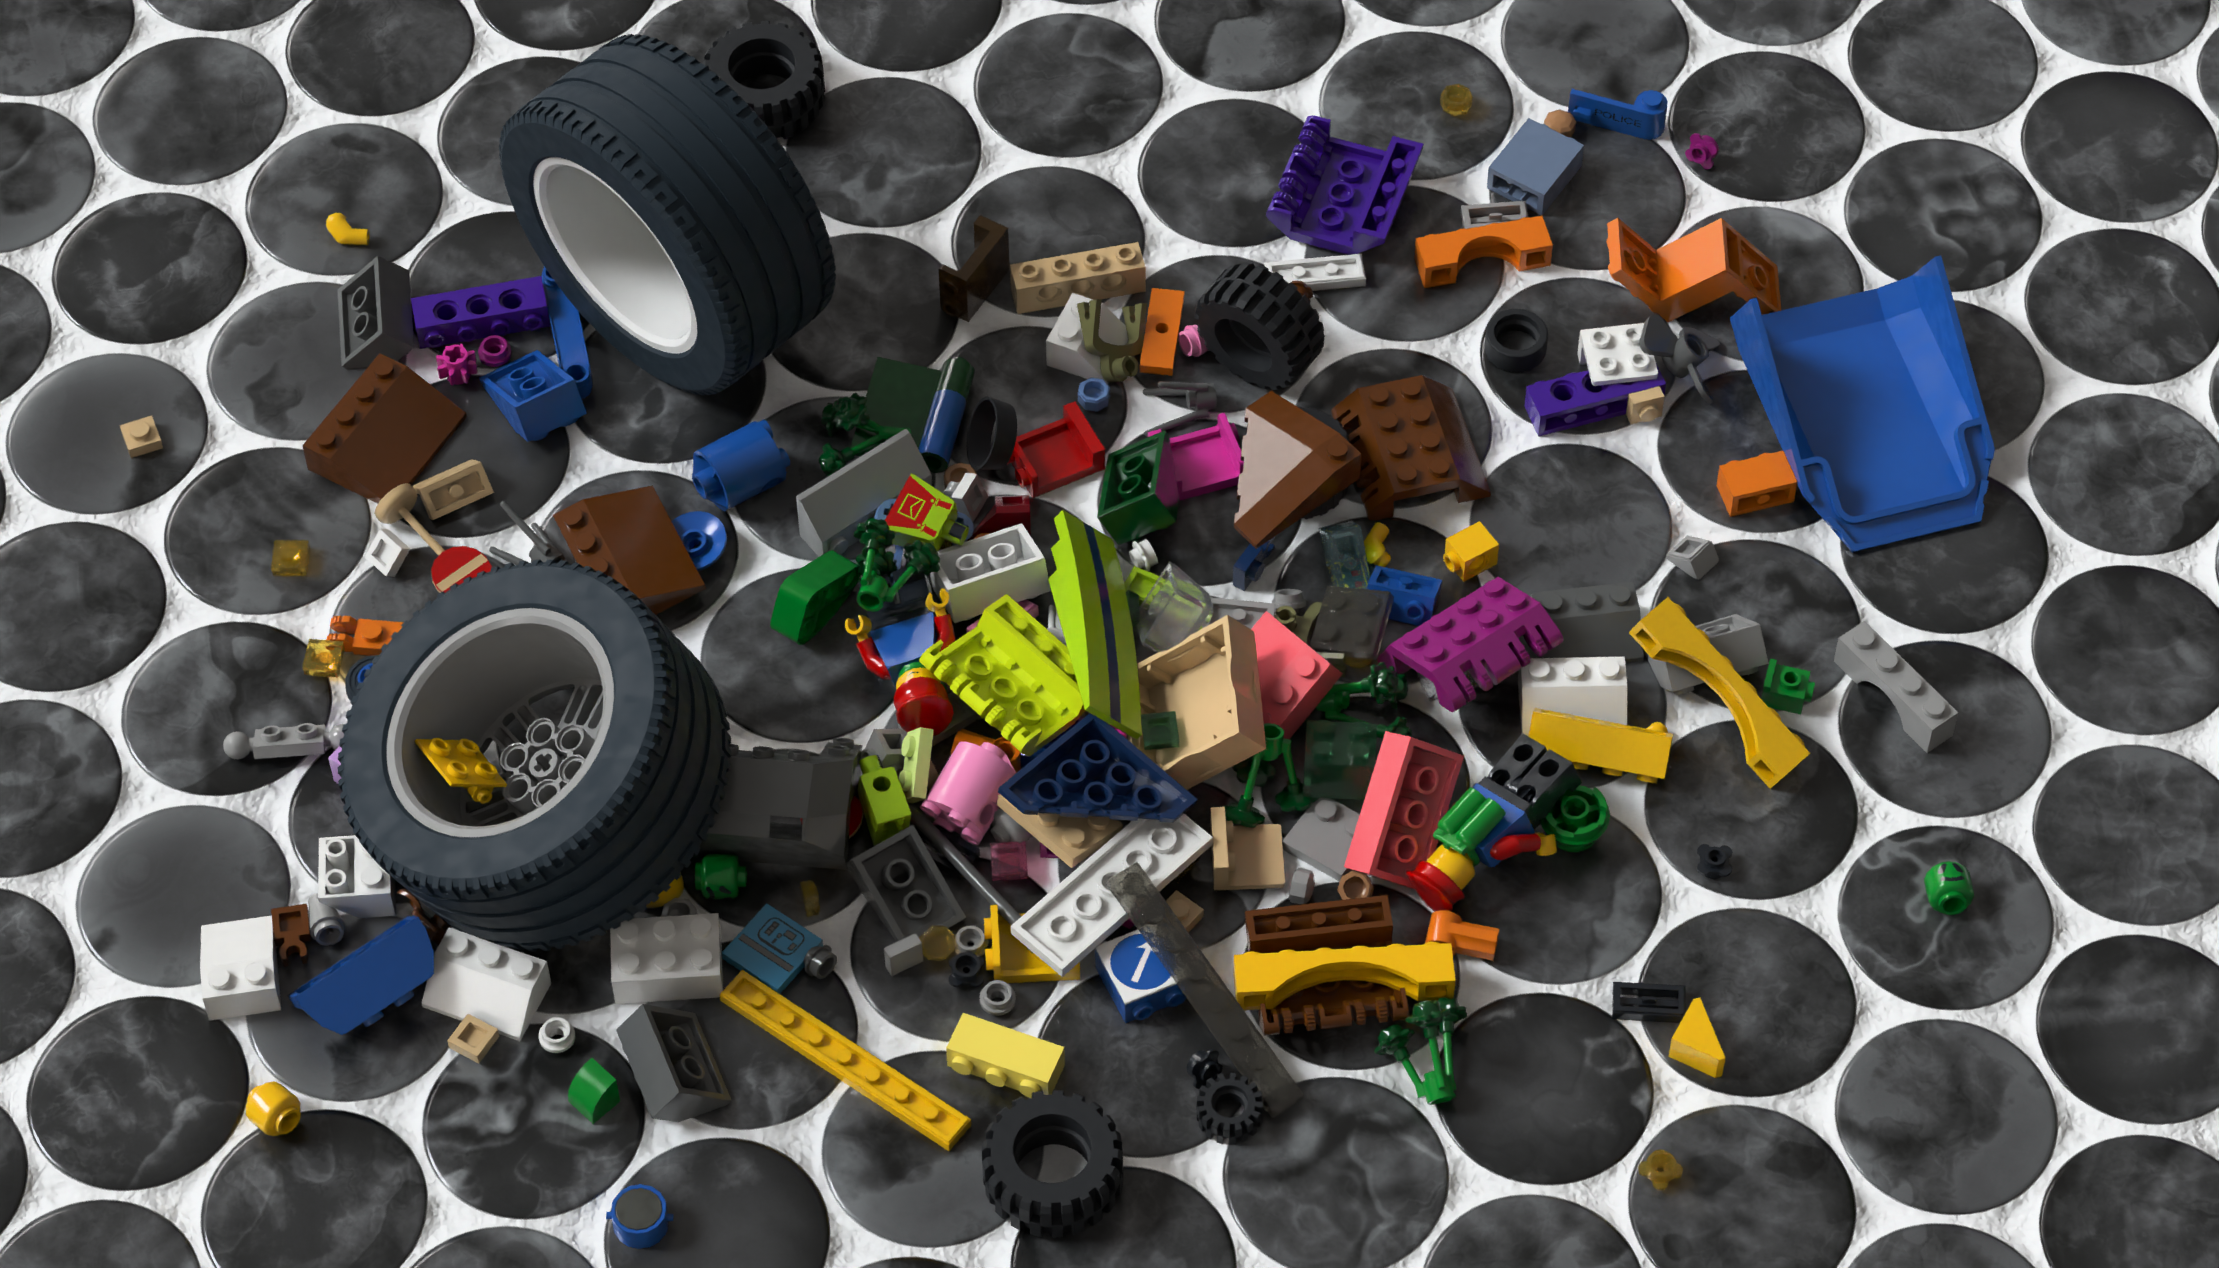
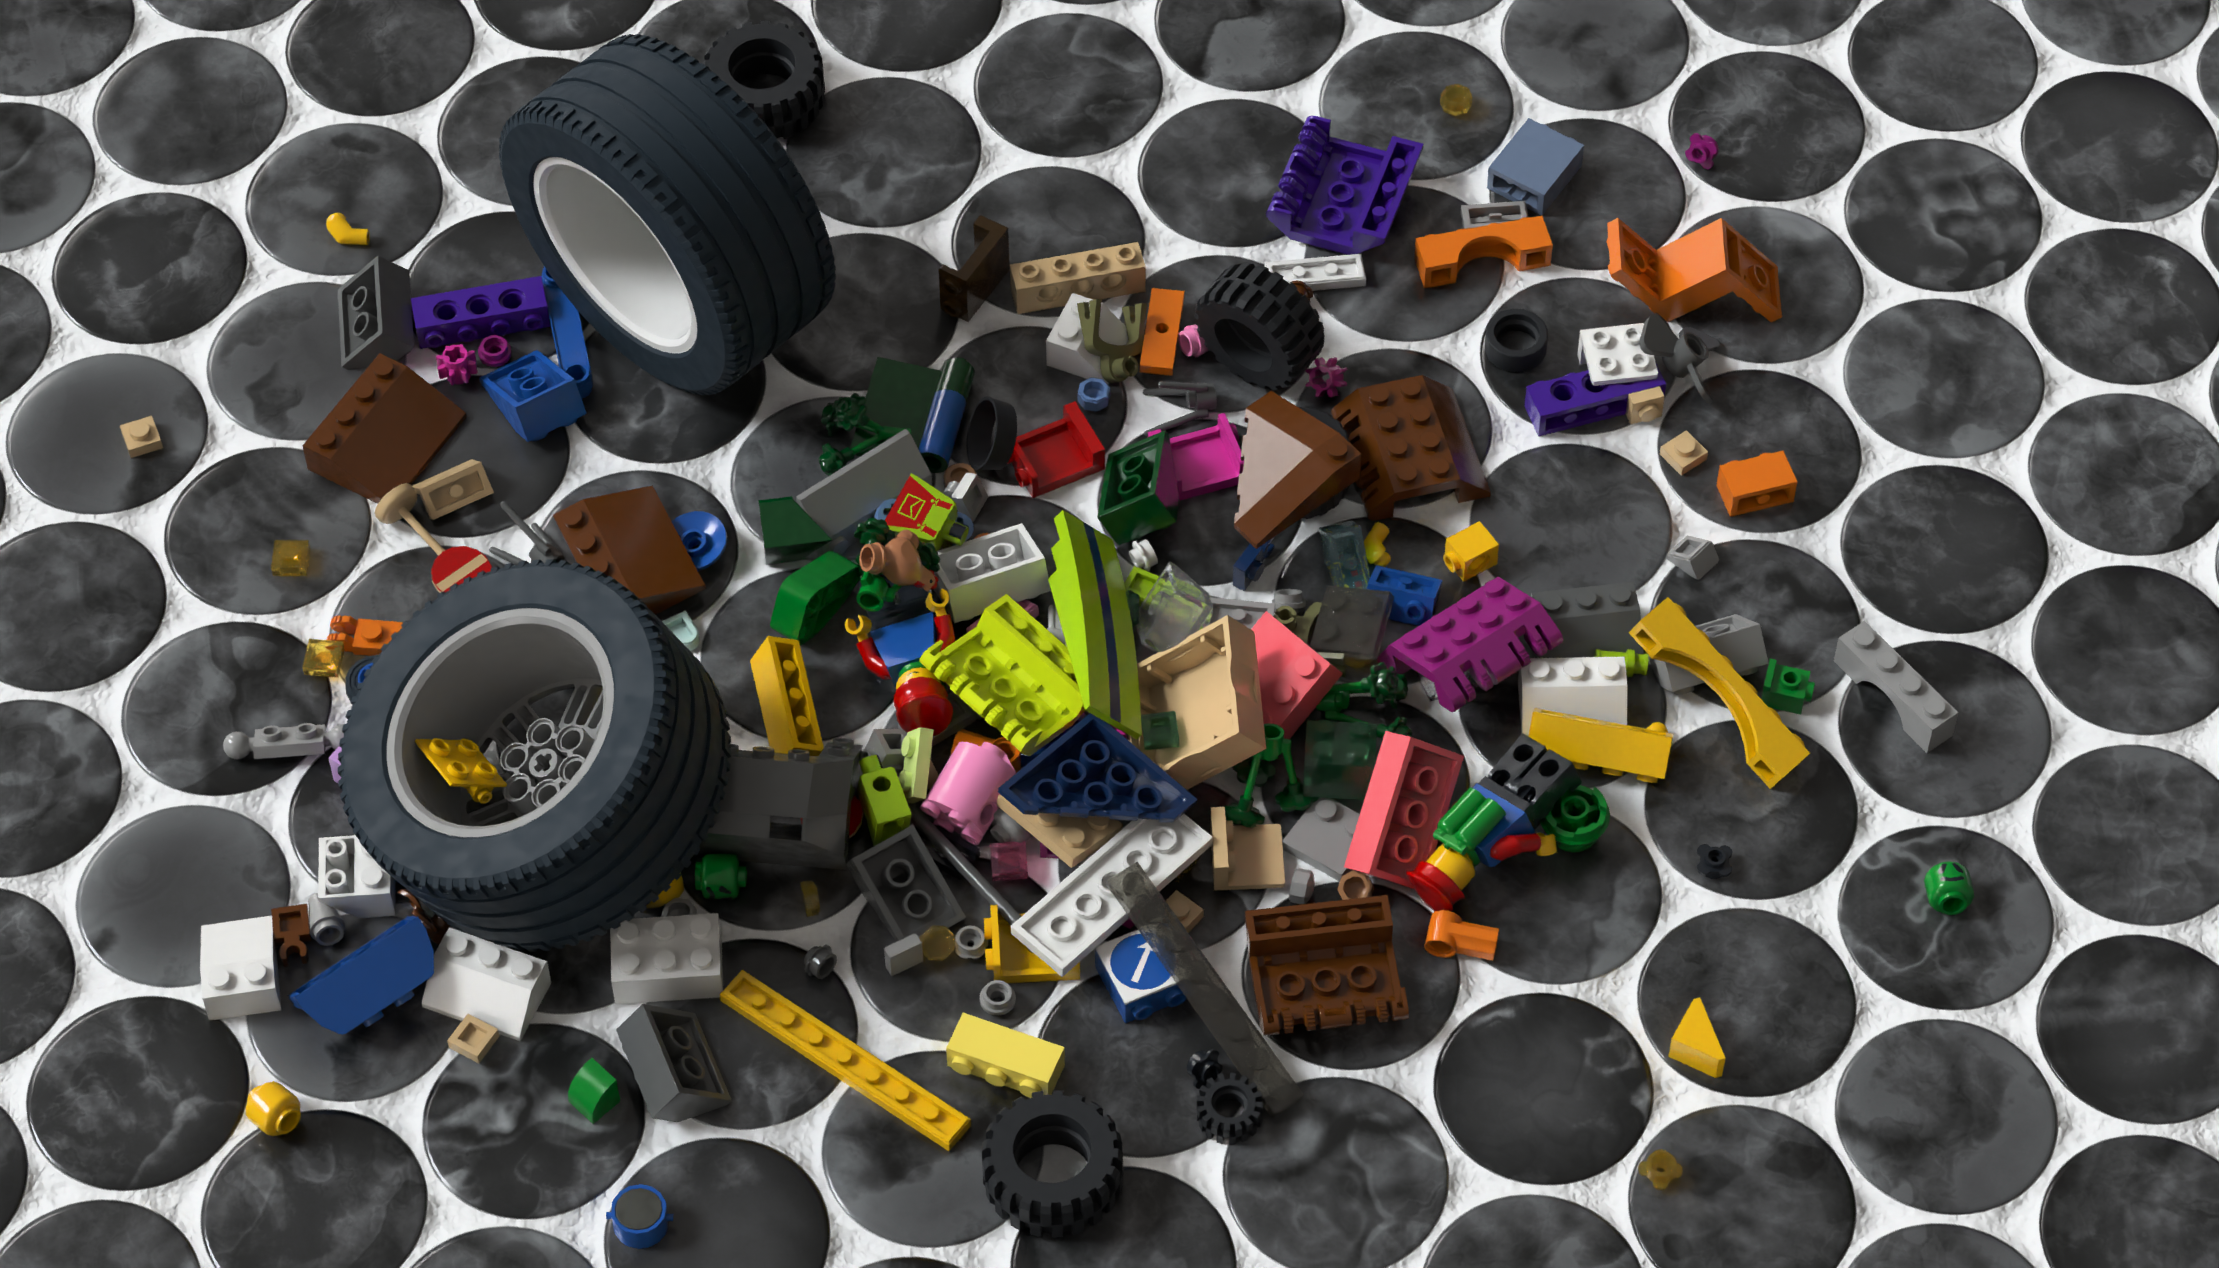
white plate [365,529,410,577] -> none
white plate [539,1017,575,1053] -> none
blue cylinder [692,420,791,511] -> none
dark azure tile [722,904,823,994] -> none
black plate [949,952,985,987] -> none
dark red slope [967,495,1031,541] -> none
yellow arch [1233,942,1456,1011] -> none
plant [1374,997,1467,1105] -> none
medium nougat tile [1544,109,1576,137] -> none
blue door [1568,89,1668,140] -> none
black tile [1612,982,1686,1023] -> none
blue windscreen [1730,255,1995,552] -> none
none -> light aqua tile [662,610,700,651]
none -> yellow brick [750,636,824,756]
none -> dark green slope [758,496,832,565]
none -> nougat animal [859,530,939,592]
none -> dark pink gear [1305,357,1347,397]
none -> lime pin [1594,649,1649,677]
none -> tan plate [1660,430,1708,476]

